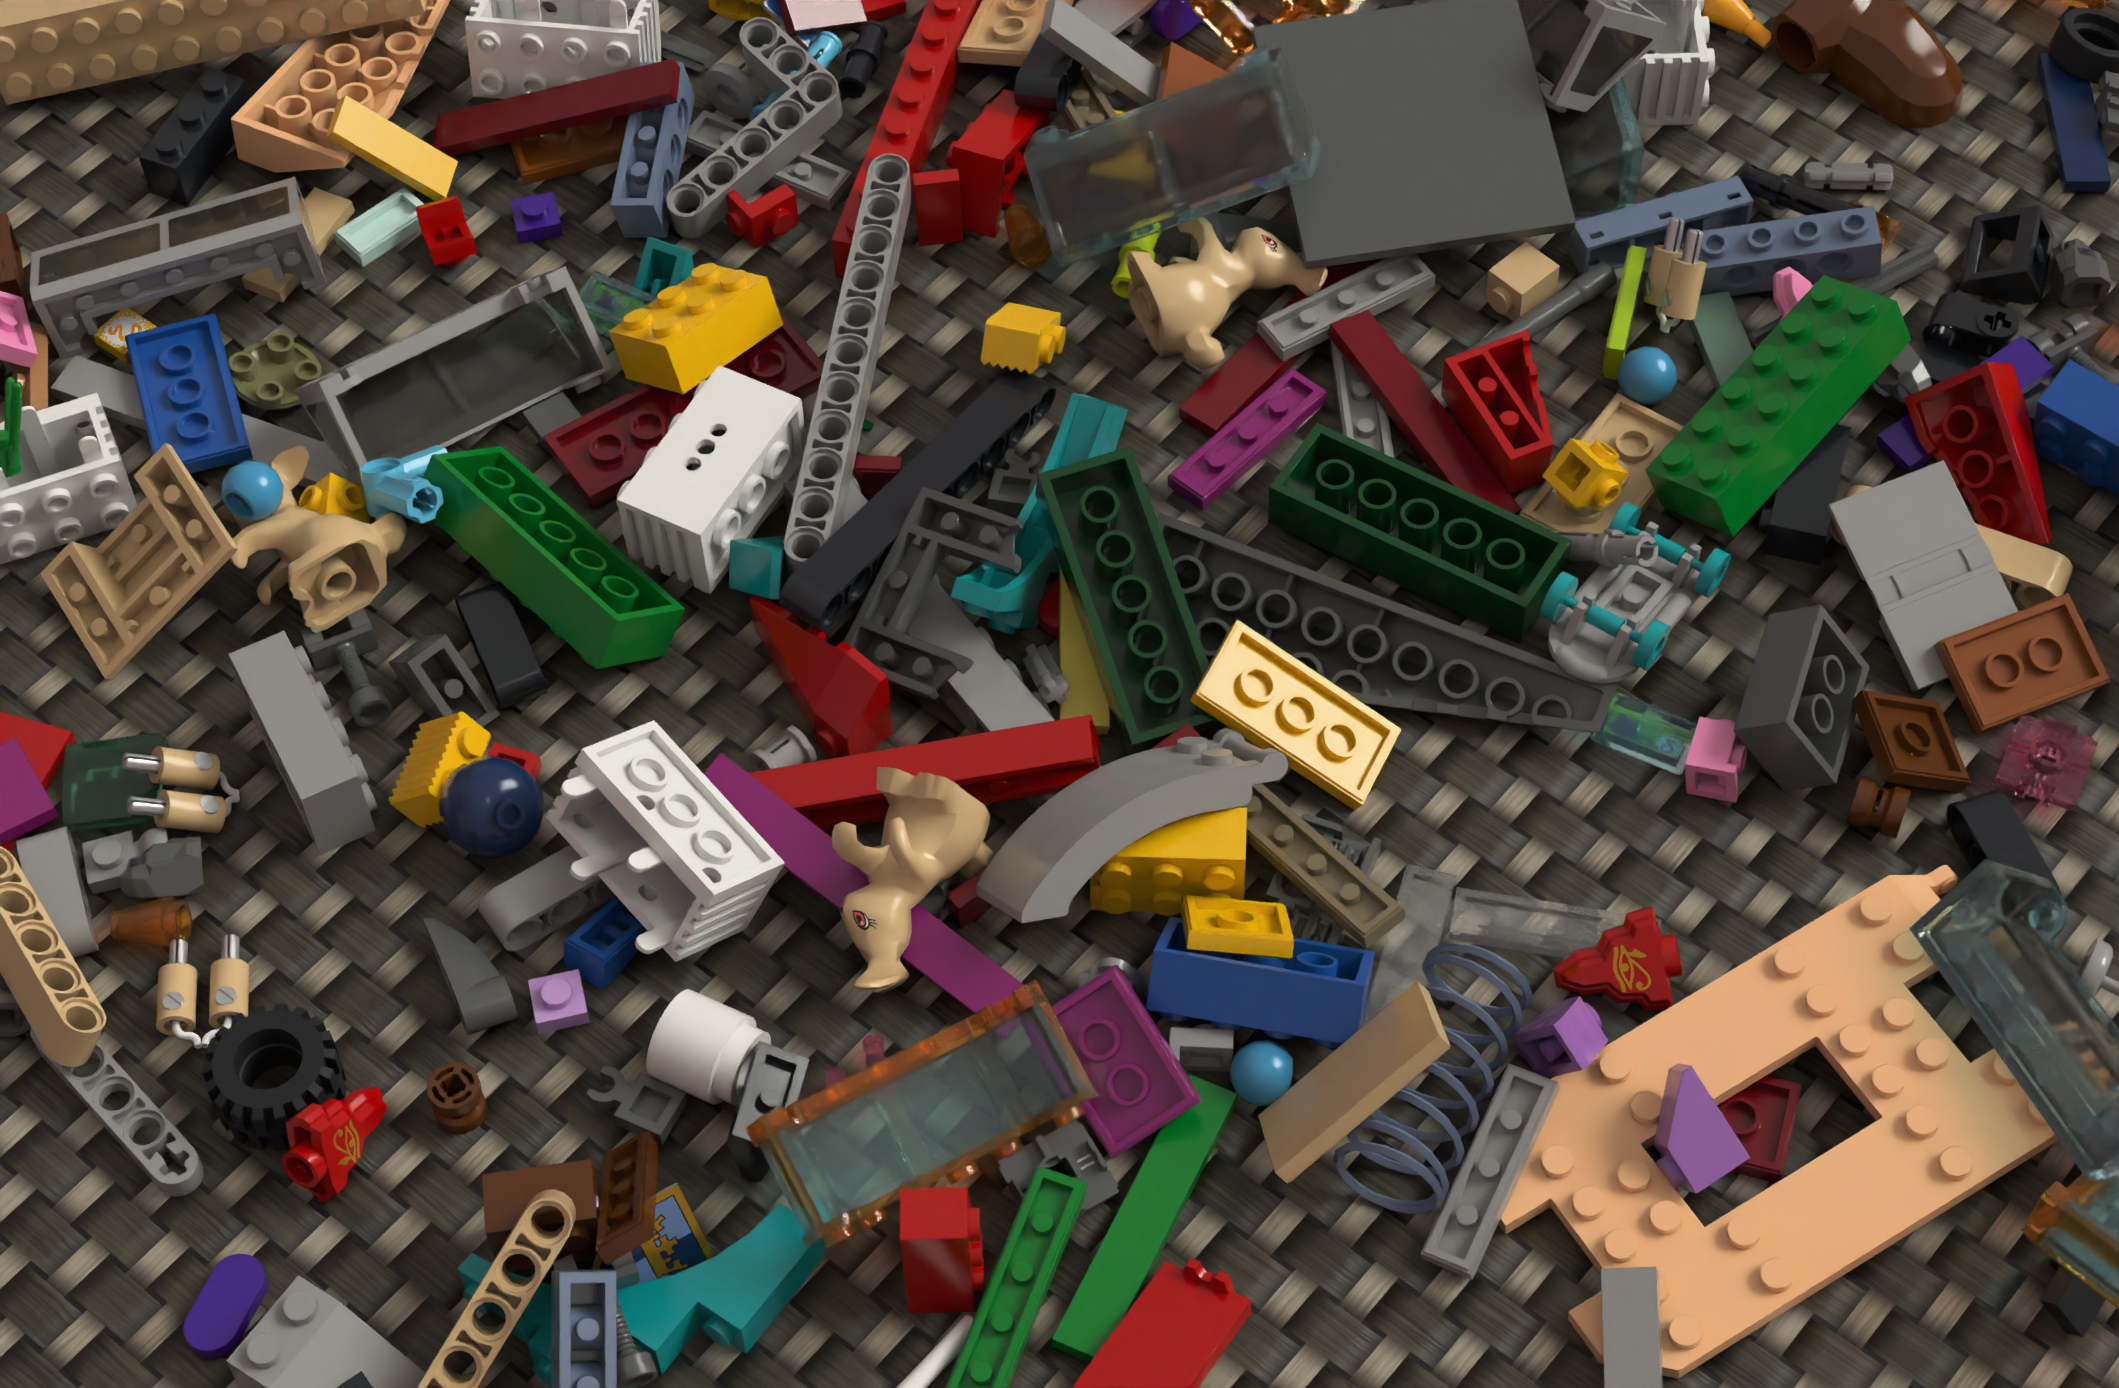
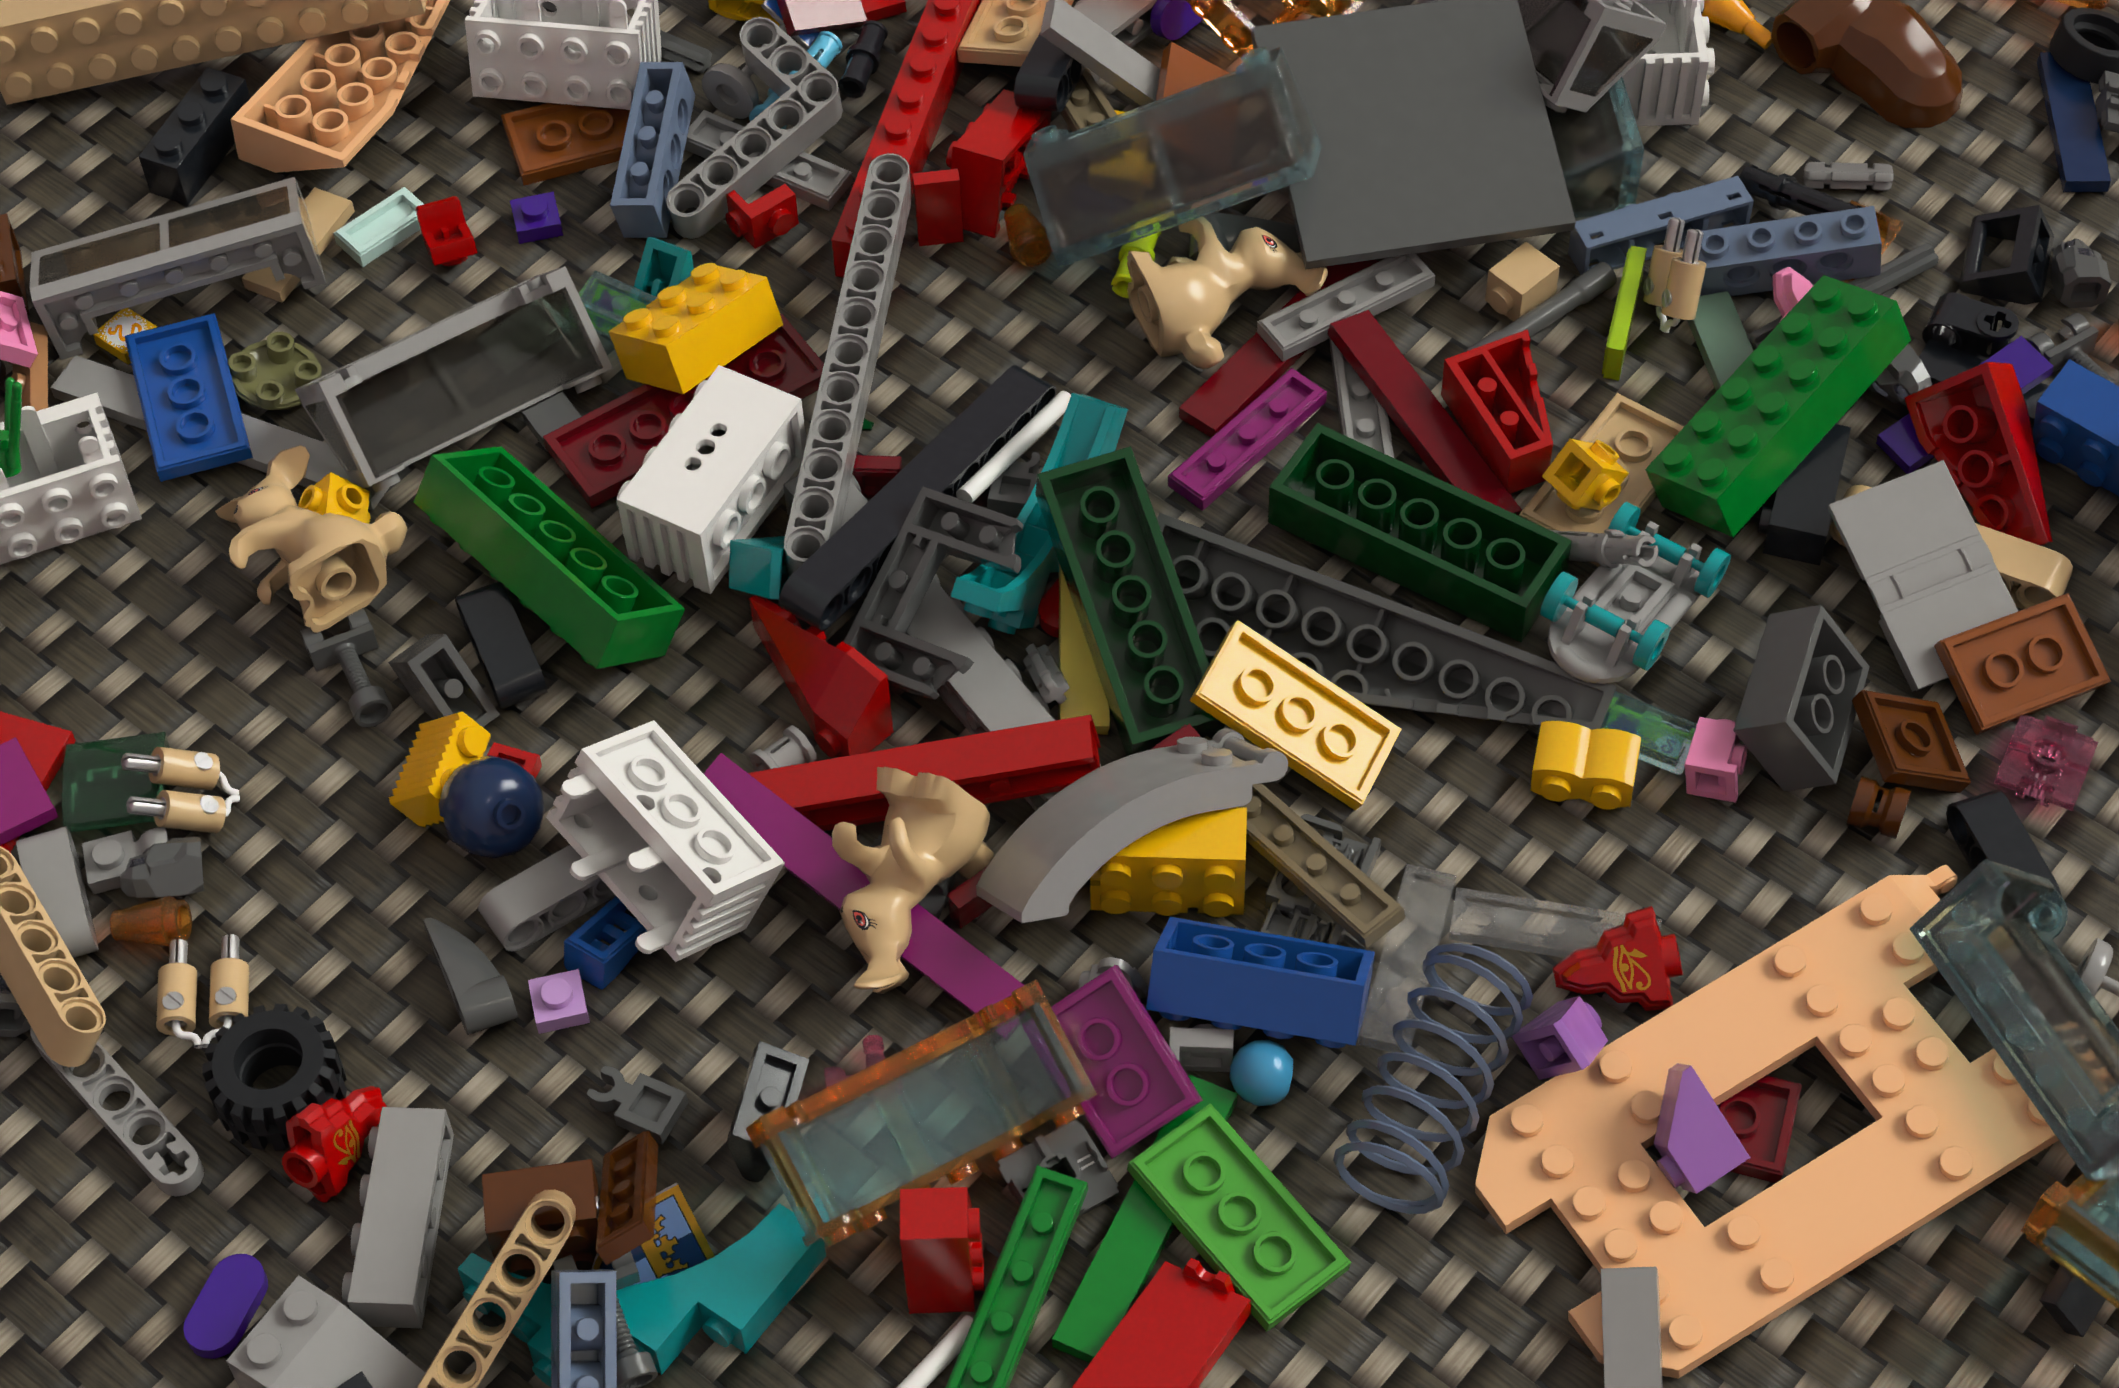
tan slope [40,443,238,680] -> none
dark azure piece [221,460,284,521] -> none
light grey brick [229,631,378,855] -> none
yellow tile [326,95,458,201] -> none
medium azure piece [359,445,448,524] -> none
reddish brown wheel [427,1062,487,1134] -> none
dark red tile [433,59,680,156] -> none
white piece [646,989,771,1106] -> none
yellow brick [981,302,1066,374] -> none
yellow tile [1181,895,1294,958] -> none
tan tile [1258,981,1451,1184] -> none
light grey tile [1420,1063,1560,1280] -> none
dark azure piece [1618,346,1677,405] -> none
none -> light grey brick [342,1107,454,1329]
none -> white bar [956,391,1071,503]
none -> bright green tile [1127,1103,1351,1331]
none -> yellow brick [1530,721,1641,810]

